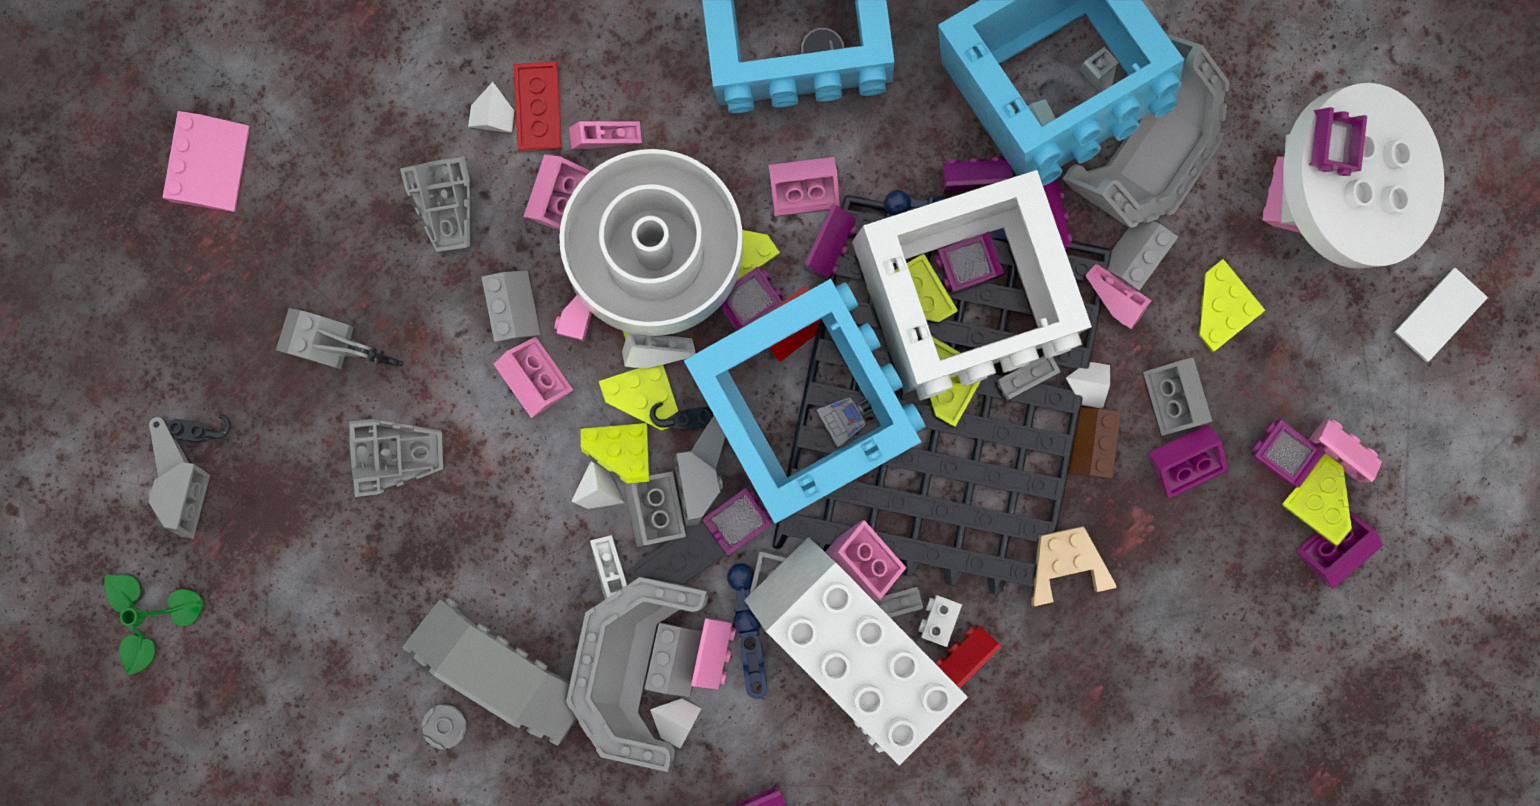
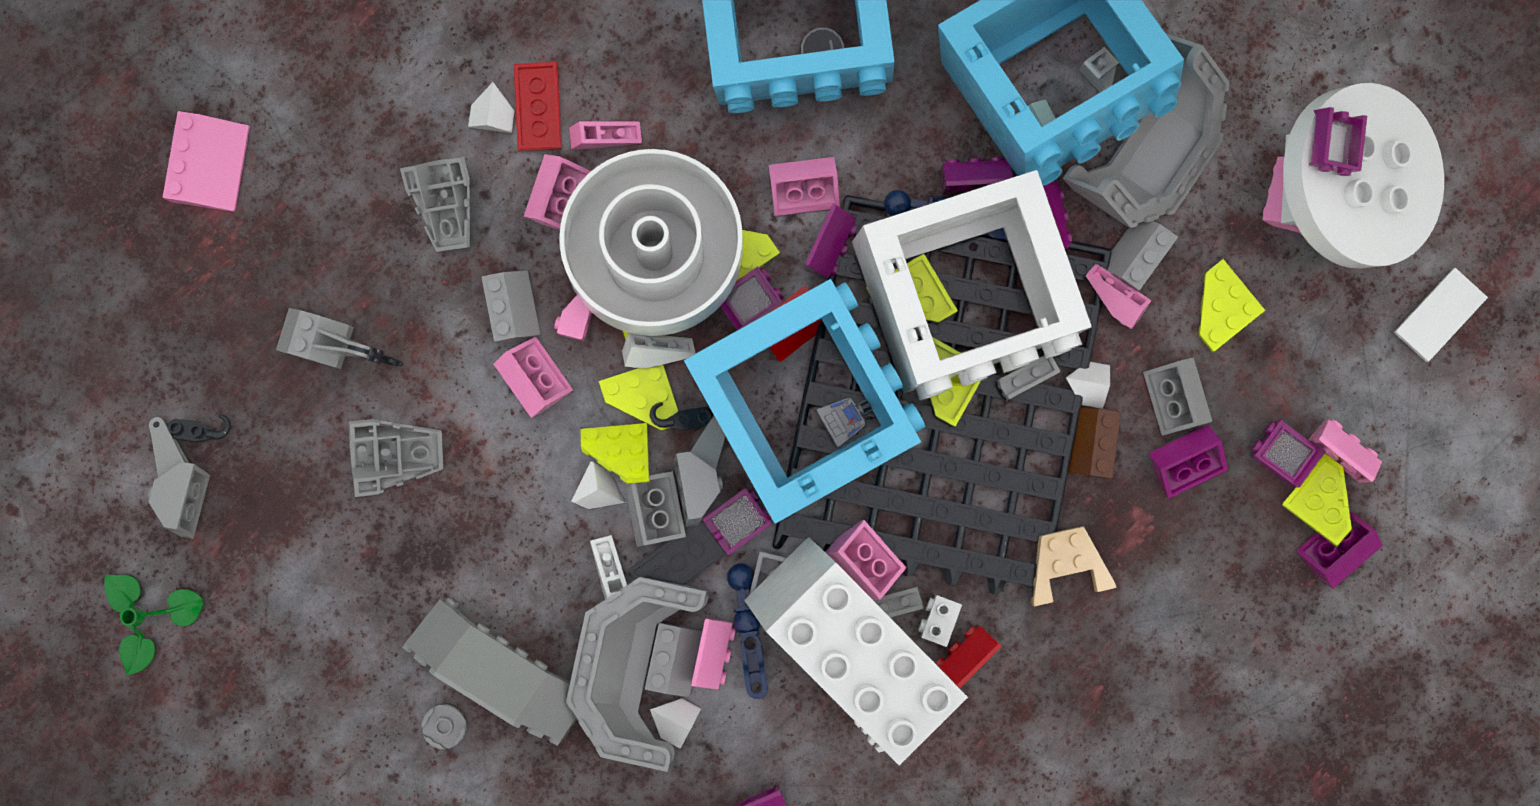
window [934,231,1004,294] -> none

